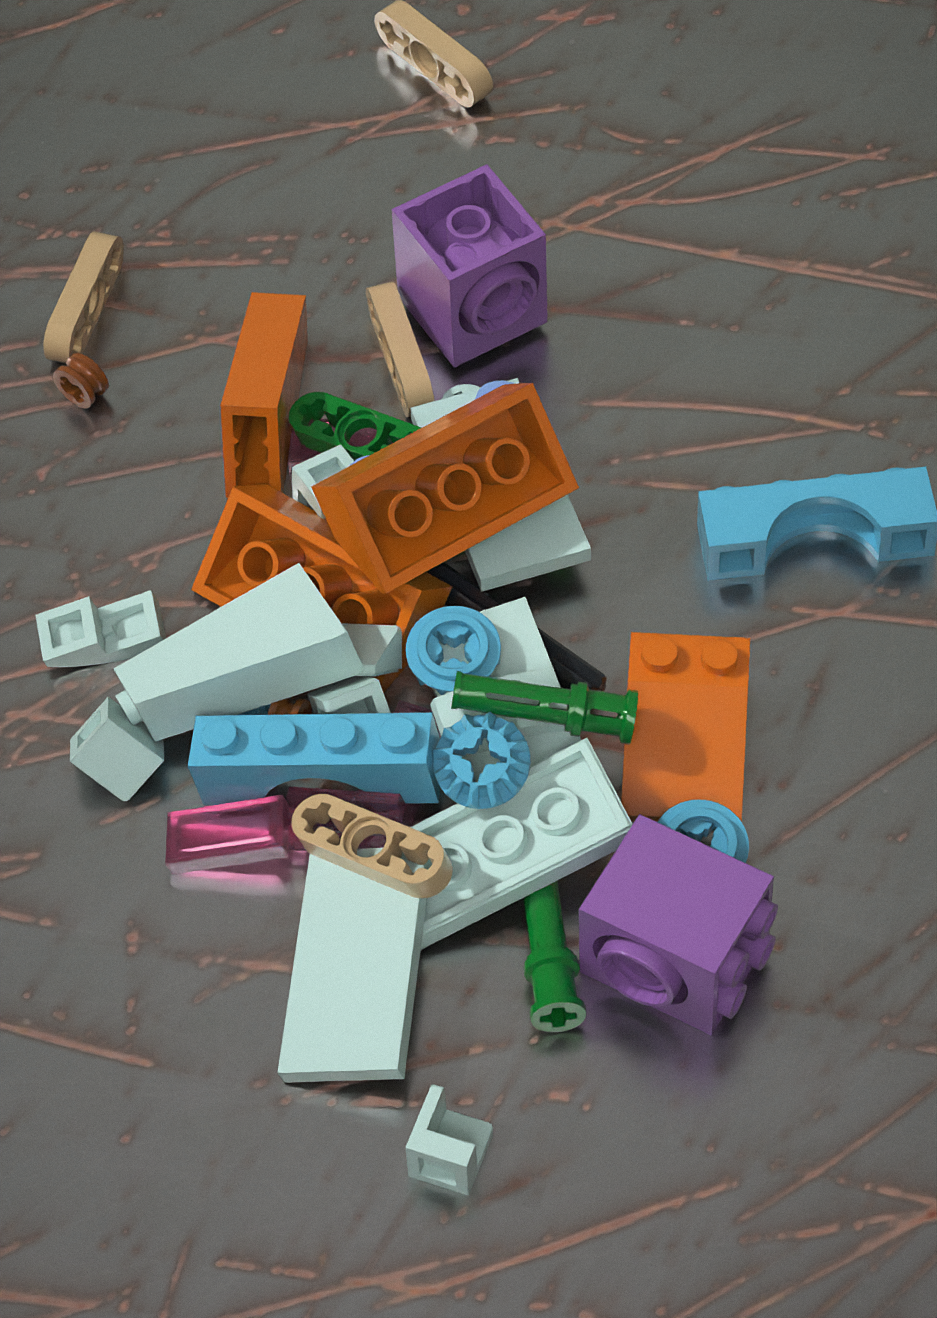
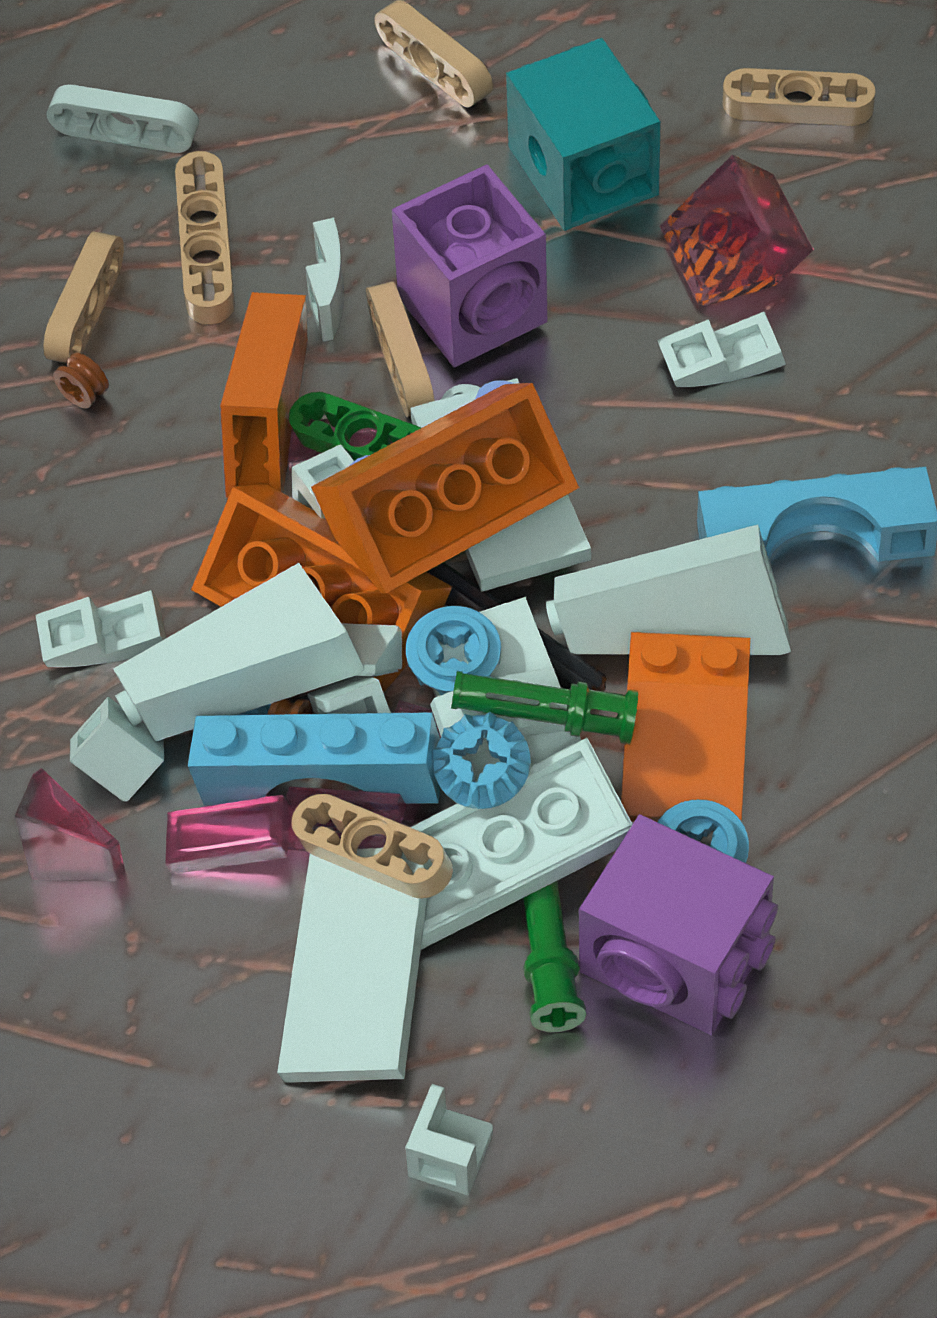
none -> clear pink slope [15,768,126,881]
none -> light aqua beam [47,85,199,153]
none -> tan beam [175,151,235,325]
none -> light aqua slope [305,218,344,342]
none -> teal brick [506,38,661,231]
none -> light aqua slope [546,525,791,655]
none -> light aqua slope [657,312,786,387]
none -> clear pink slope [659,155,814,306]
none -> tan beam [722,68,875,126]

